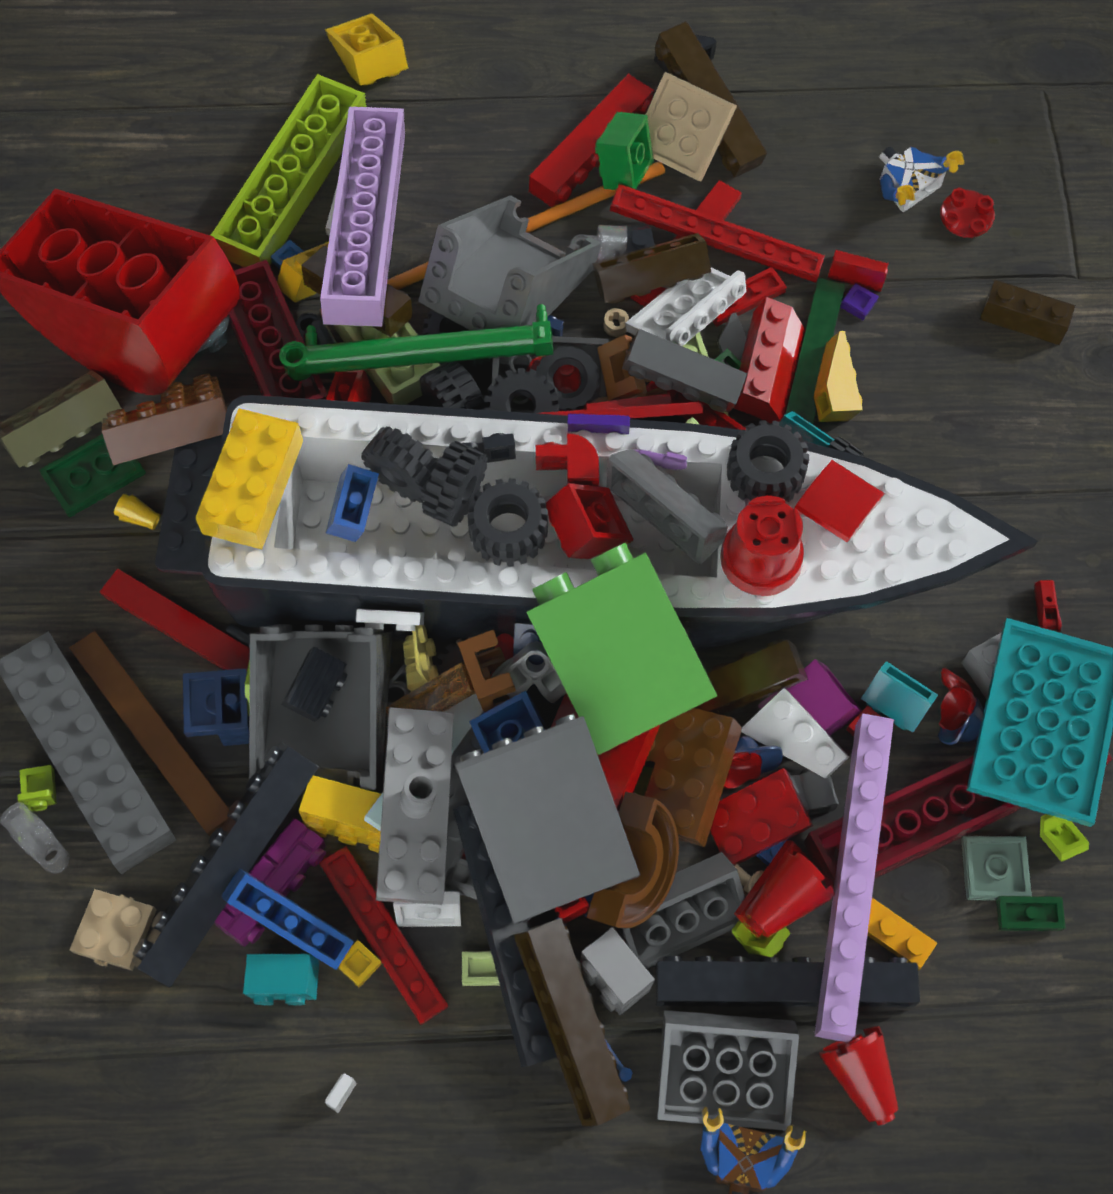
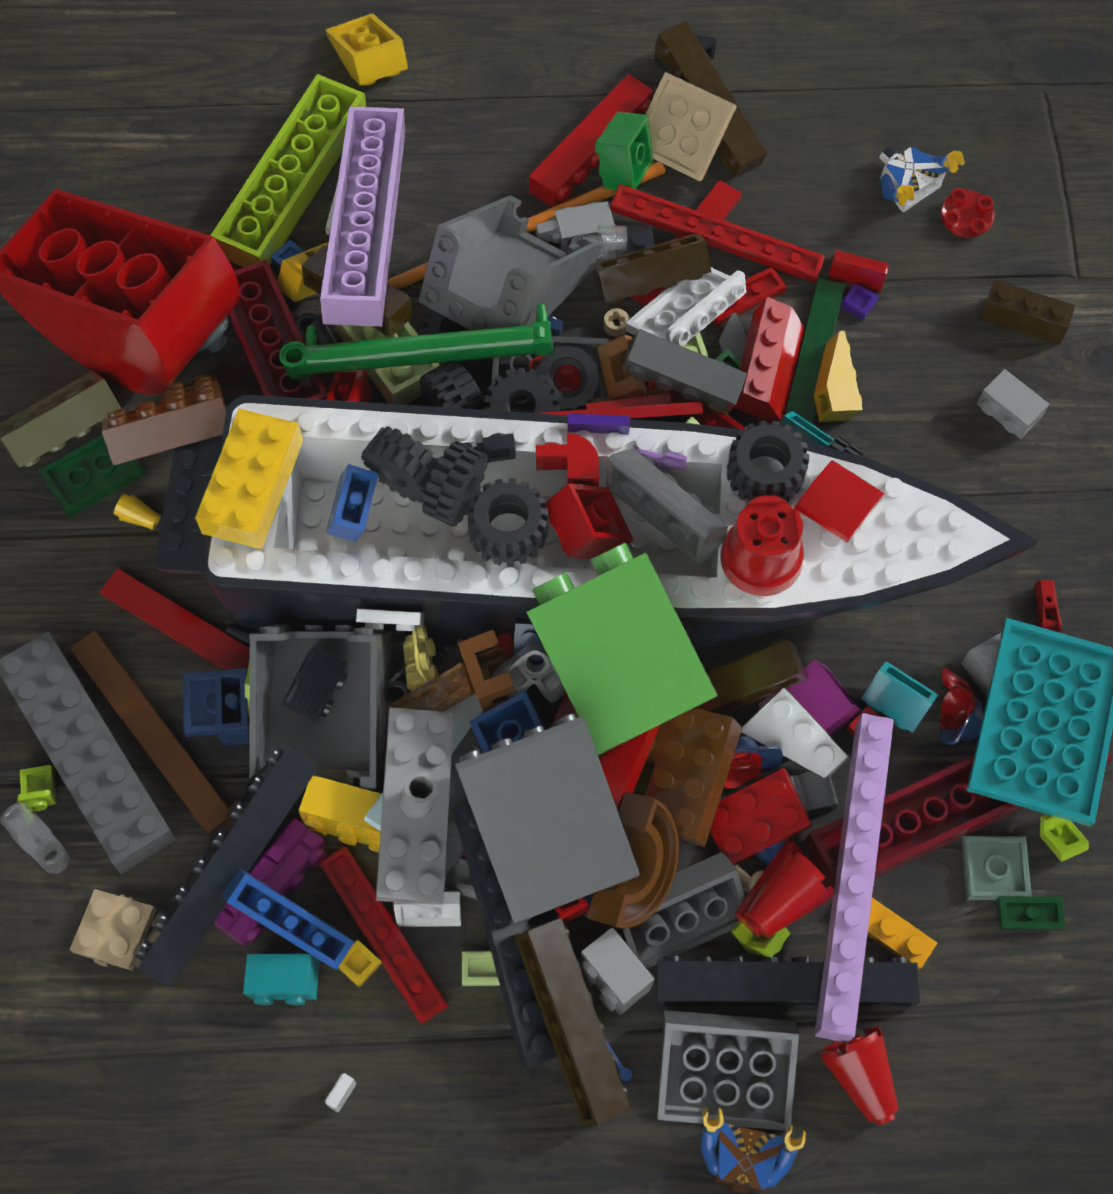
none -> light grey hinge [536,201,616,253]
none -> light grey brick [977,369,1049,439]

